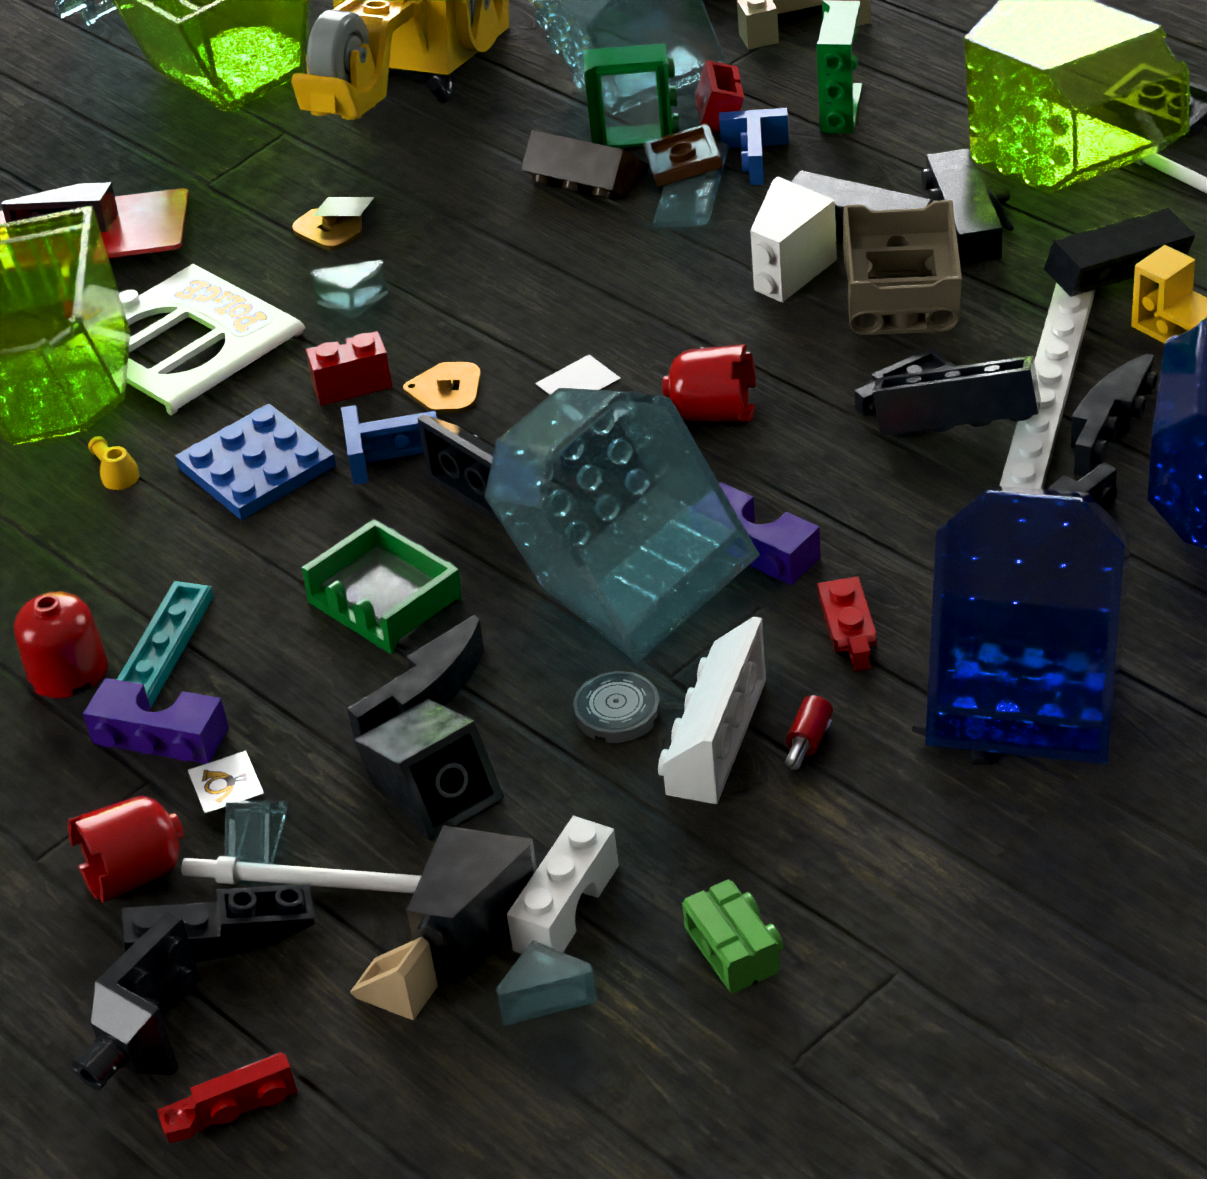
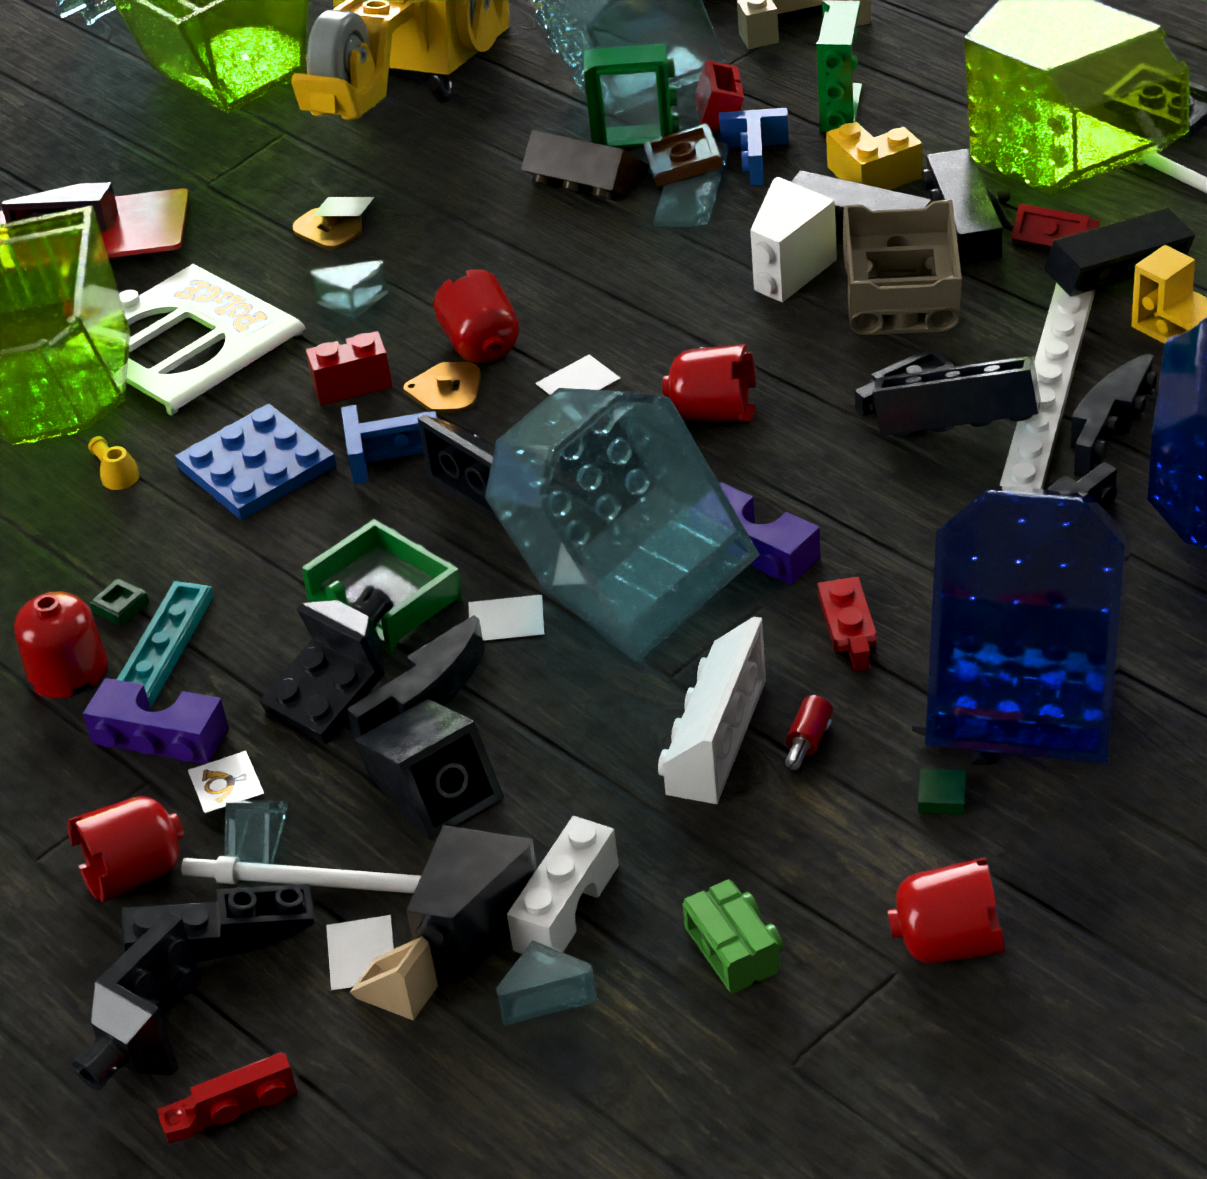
tile [573,671,661,743] -> none
none -> dark green tile [89,578,149,626]
none -> black plate [259,584,394,744]
none -> white sticker [326,915,394,991]
none -> red cylinder [432,270,520,364]
none -> white sticker [468,595,544,641]
none -> yellow brick [826,122,923,190]
none -> red cylinder [888,857,1006,963]
none -> dark green tile [918,769,966,815]
none -> red hinge [1011,204,1100,248]

